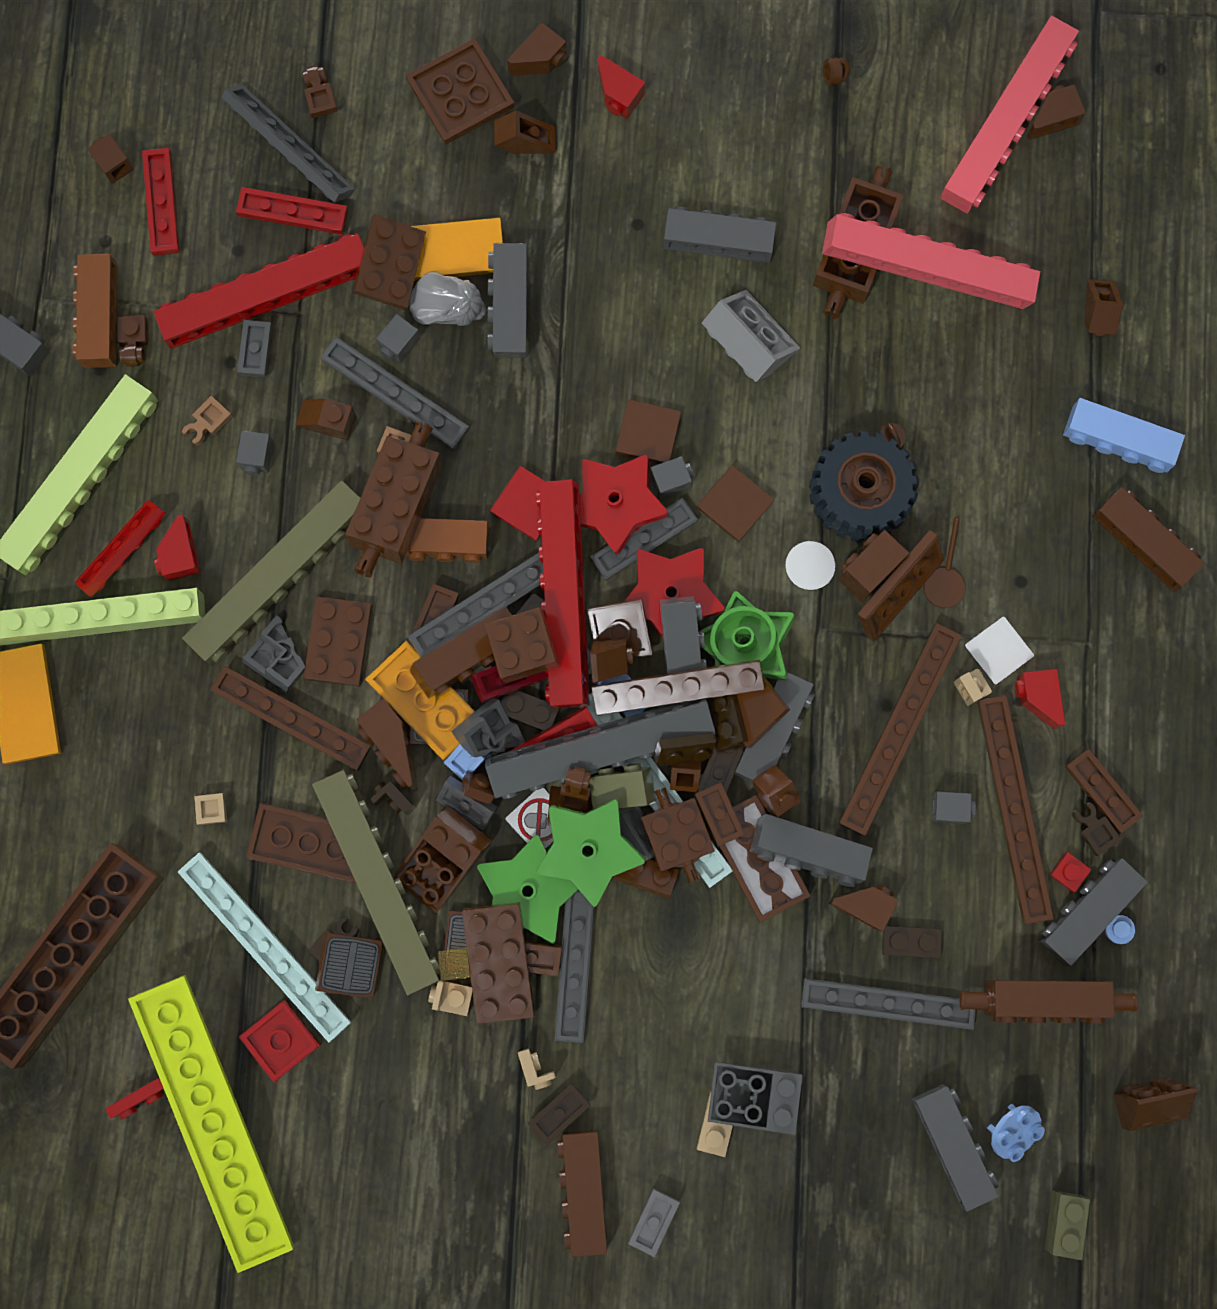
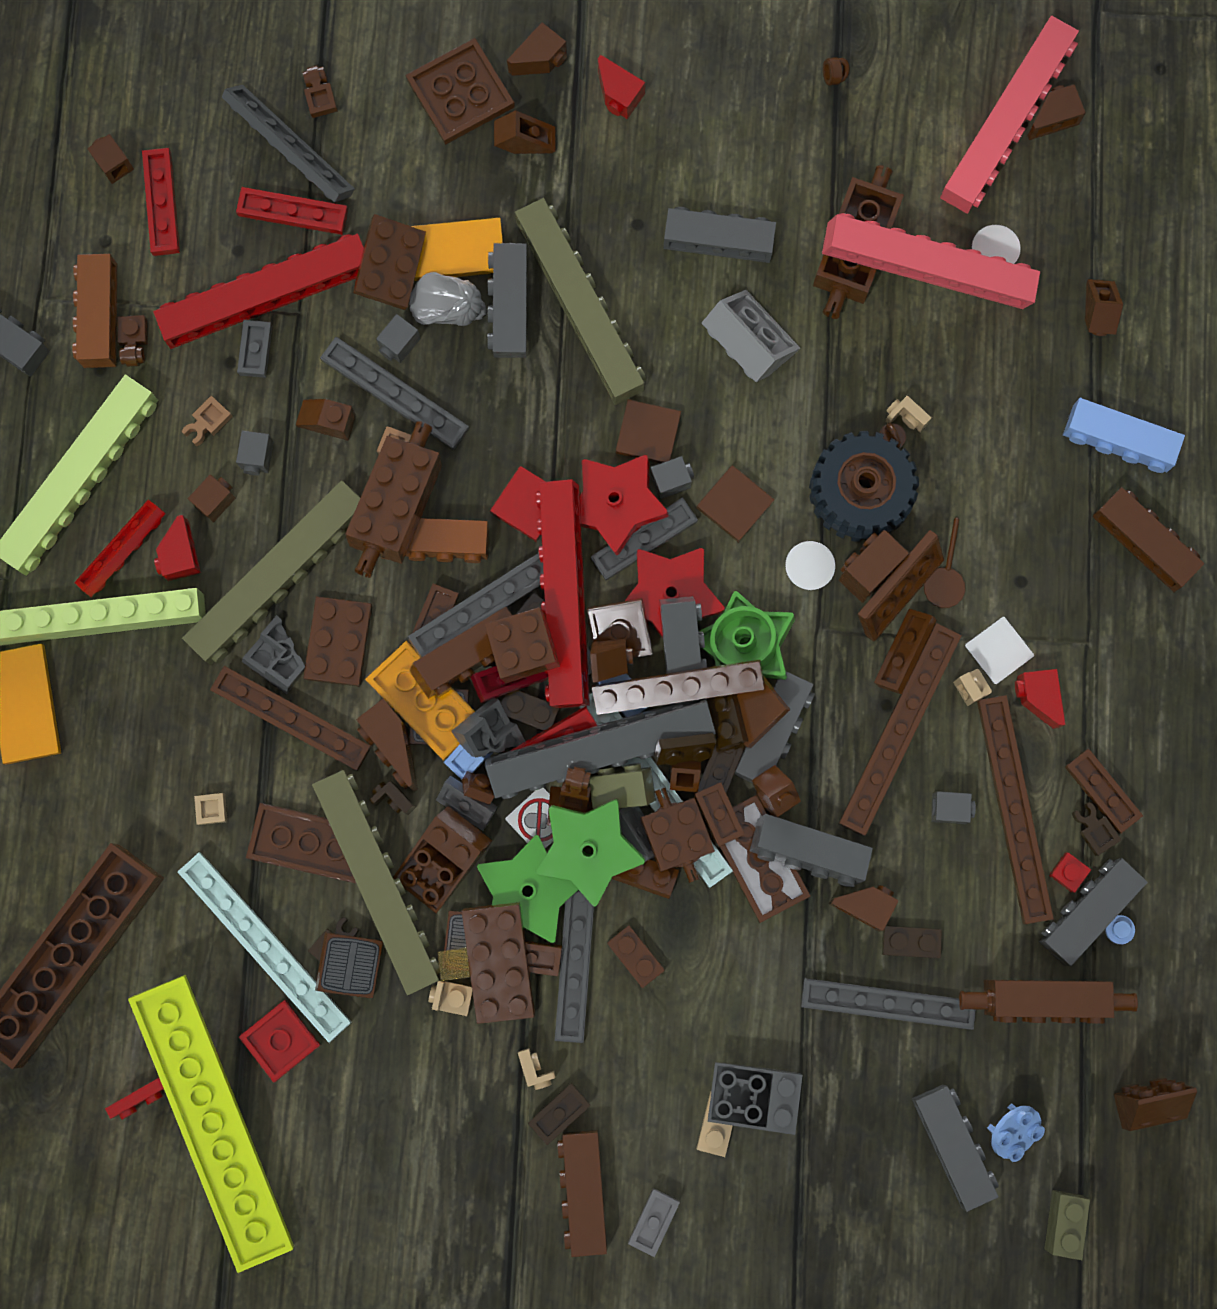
none -> reddish brown brick [187,475,236,523]
none -> olive brick [515,198,646,405]
none -> reddish brown plate [607,925,665,988]
none -> reddish brown plate [874,609,937,695]
none -> tan bracket [885,396,931,432]
none -> white sticker [972,225,1020,264]

